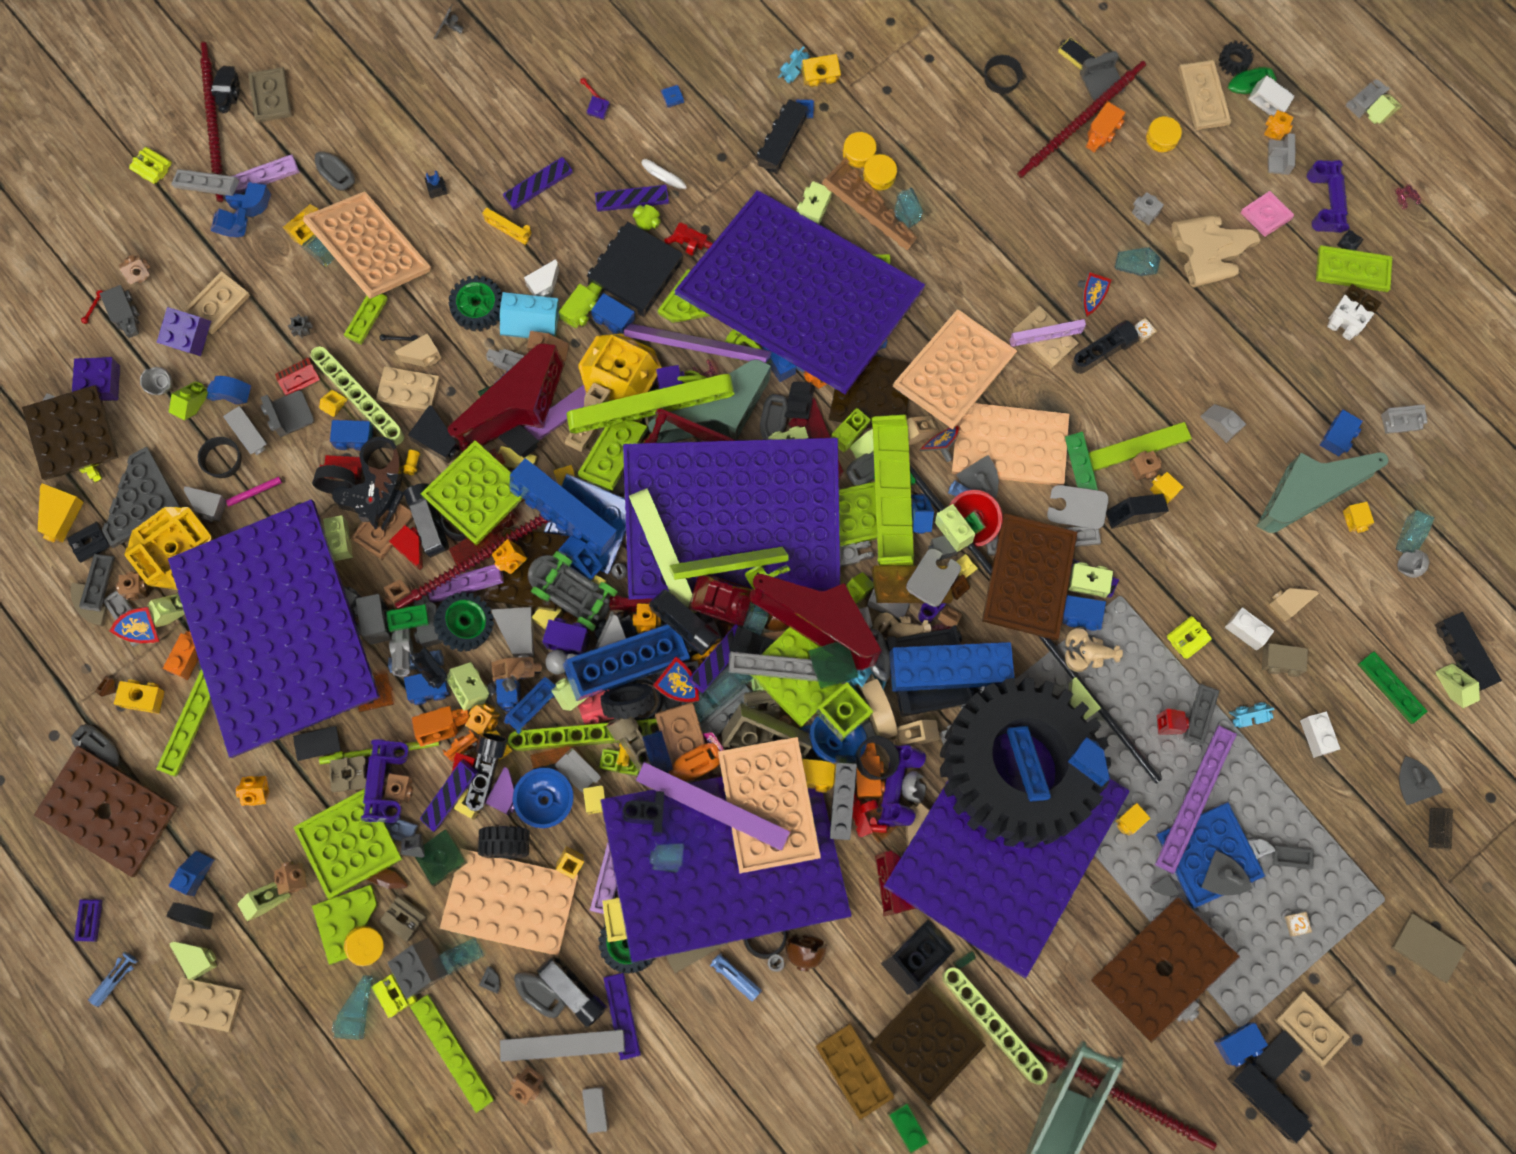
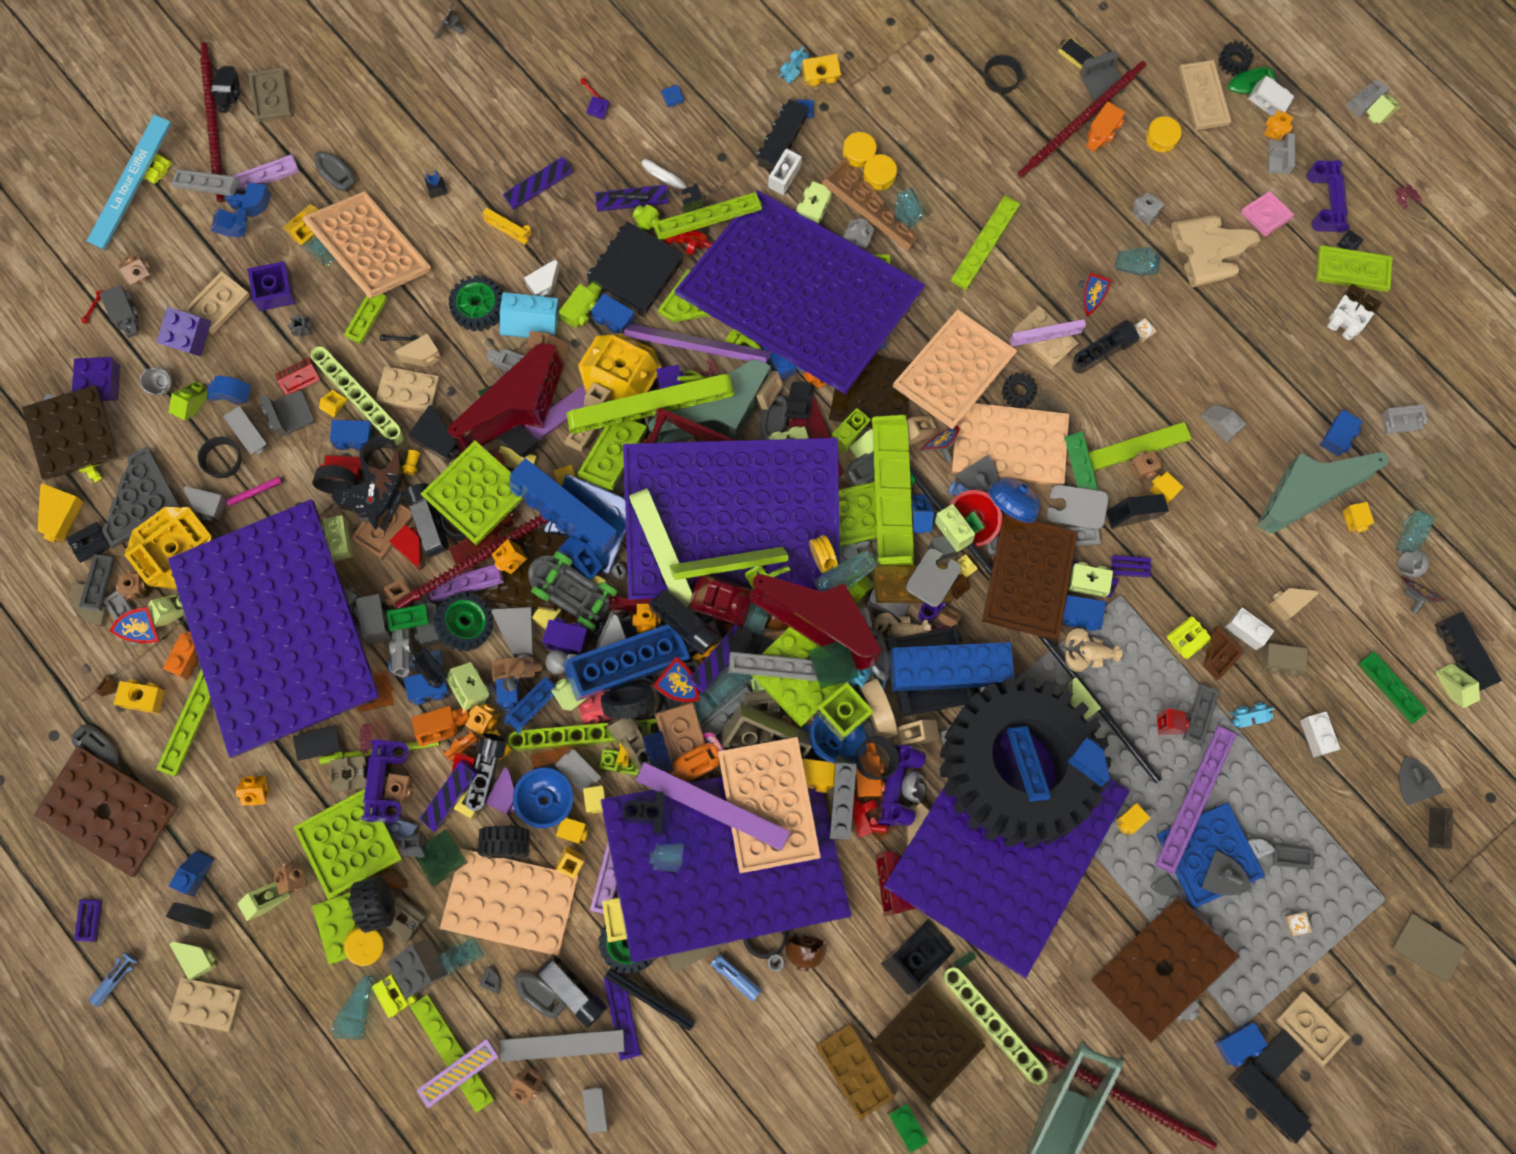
none -> medium azure tile [87,115,172,250]
none -> dark purple brick [248,261,296,311]
none -> black tyre [350,876,394,933]
none -> clear pink piece [359,724,372,754]
none -> tile [416,1039,499,1108]
none -> yellow brick [556,818,589,845]
none -> black axle [605,968,695,1031]
none -> black piece [608,192,649,200]
none -> lime tile [653,192,762,240]
none -> black hinge [681,183,703,213]
none -> tan tile [756,371,783,410]
none -> white brick [768,149,802,195]
none -> yellow head [809,535,838,573]
none -> clear light blue slope [814,550,877,591]
none -> light grey brick [843,218,874,248]
none -> lime plate [951,195,1020,290]
none -> blue hat [988,477,1040,523]
none -> black tyre [1002,372,1037,408]
none -> dark purple tile [1111,555,1151,578]
none -> reddish brown wing [1203,626,1244,680]
none -> shield [1400,576,1446,614]

